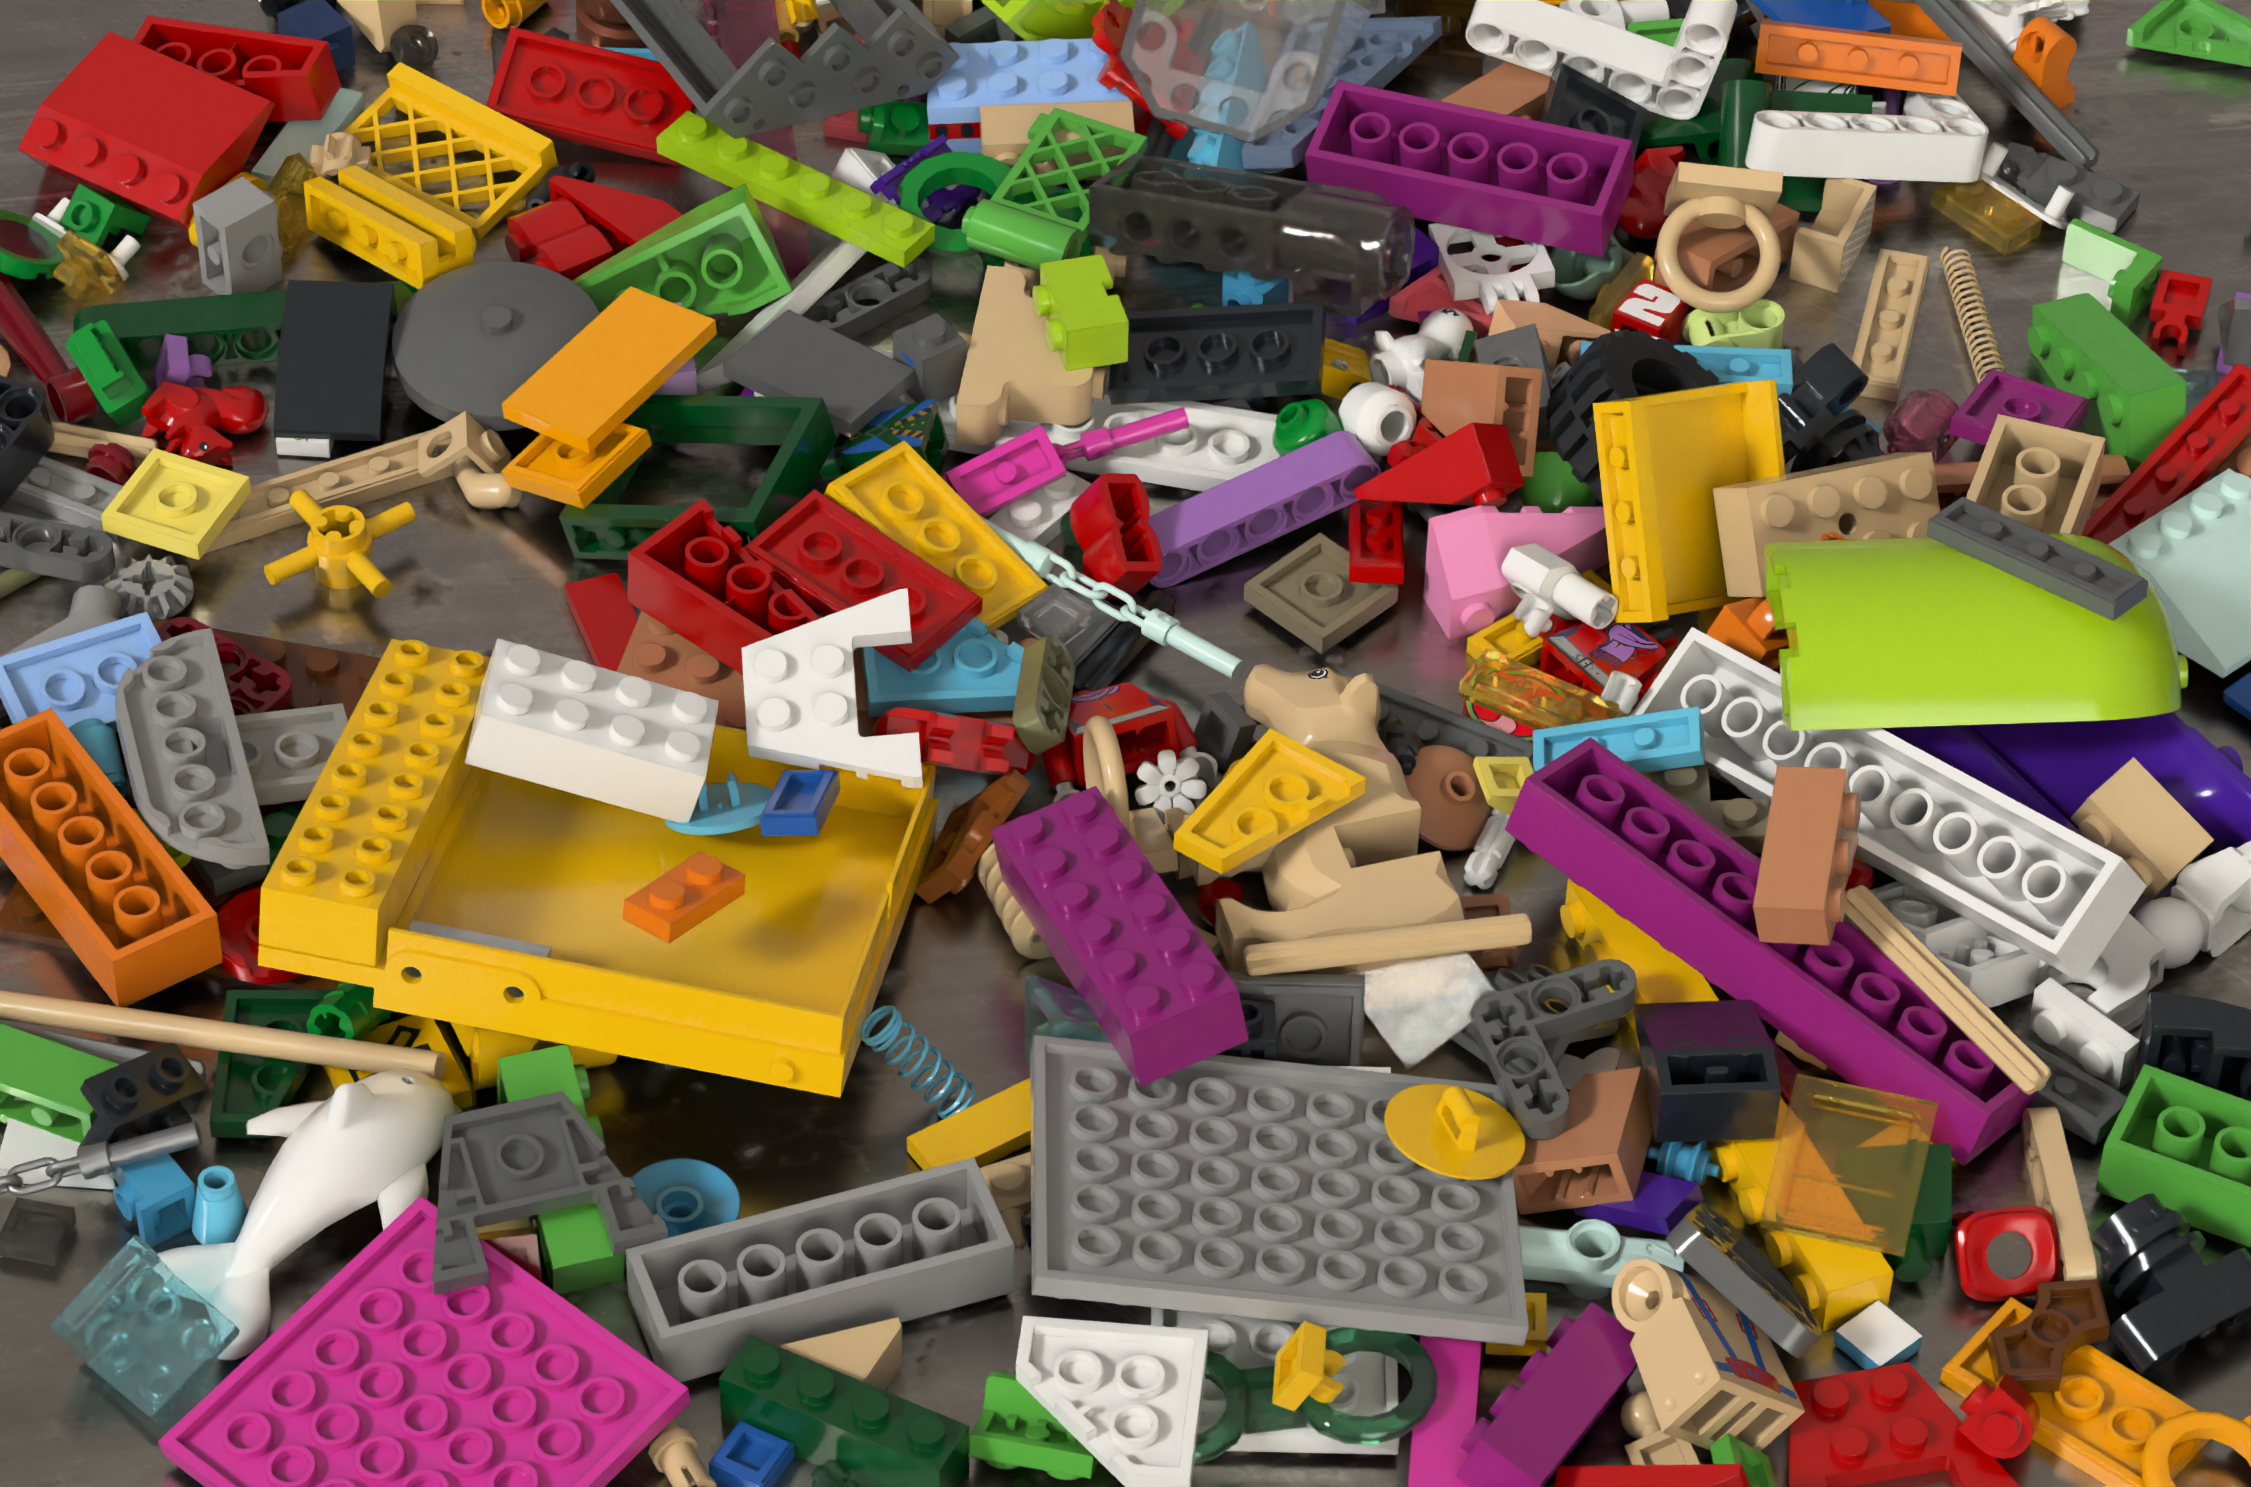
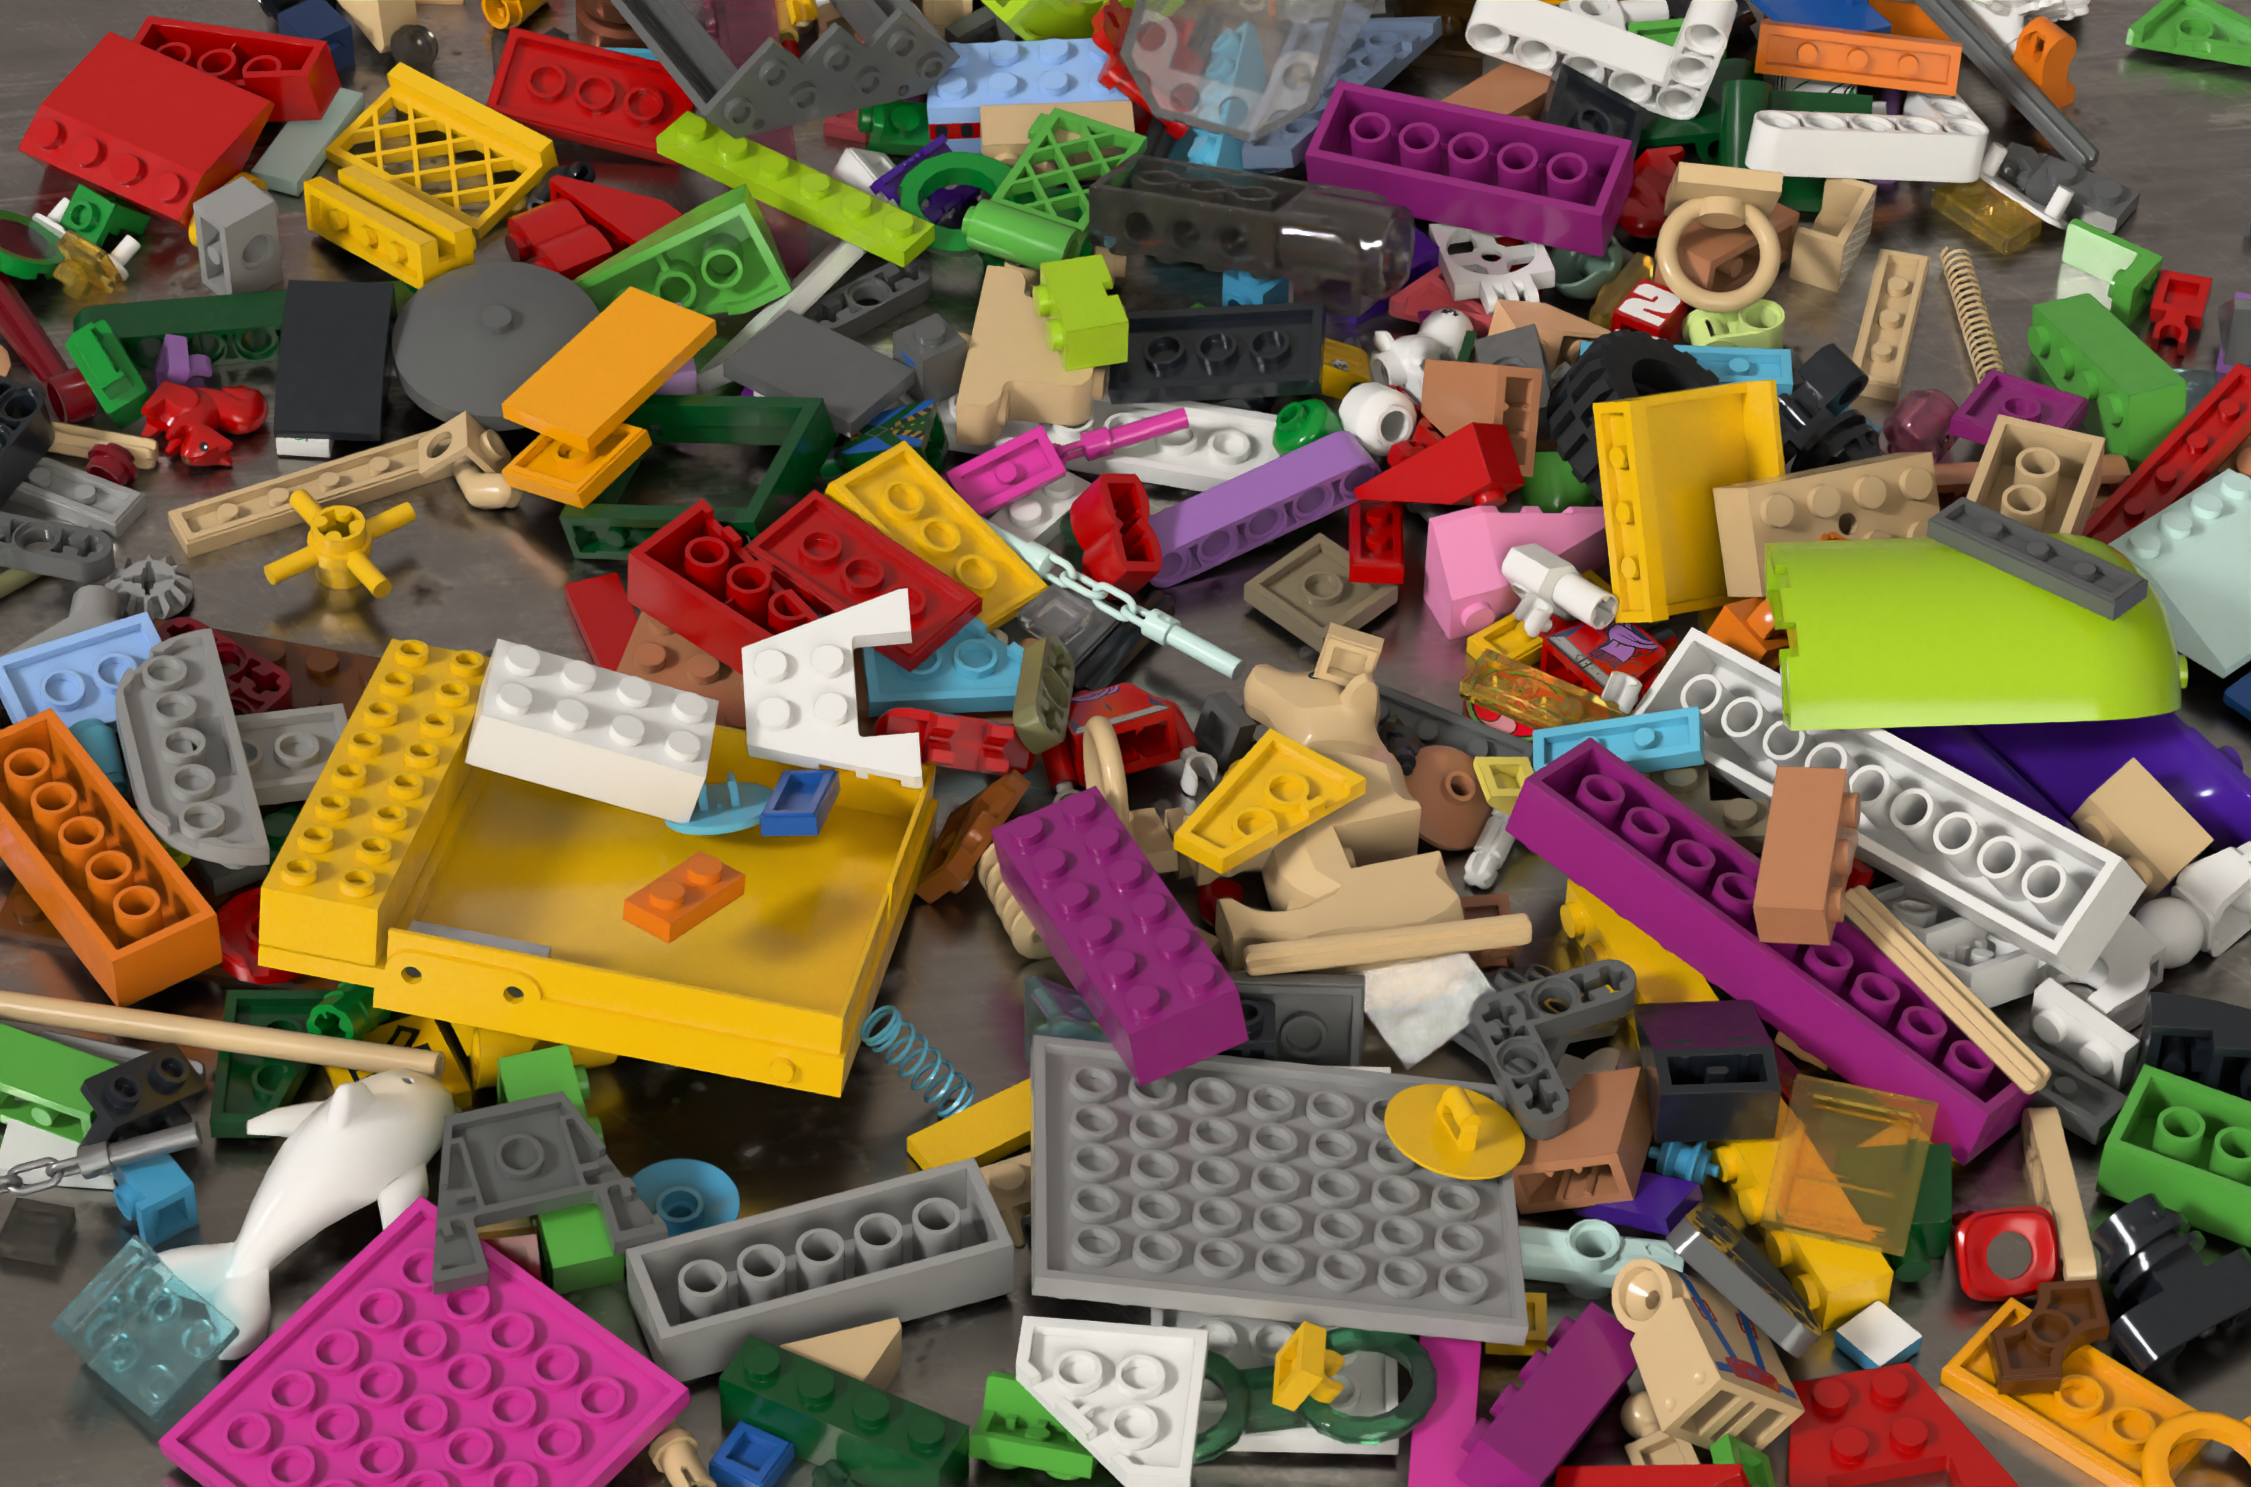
light yellow plate [101,448,251,560] -> none
medium azure cone [192,1166,249,1245] -> none
clear yellow plate [266,152,318,257] -> none
tan gear [309,132,372,186] -> none
white plant [1135,749,1207,822] -> none
red plate [1958,1373,2040,1459] -> none
none -> tan tile [1313,622,1384,687]

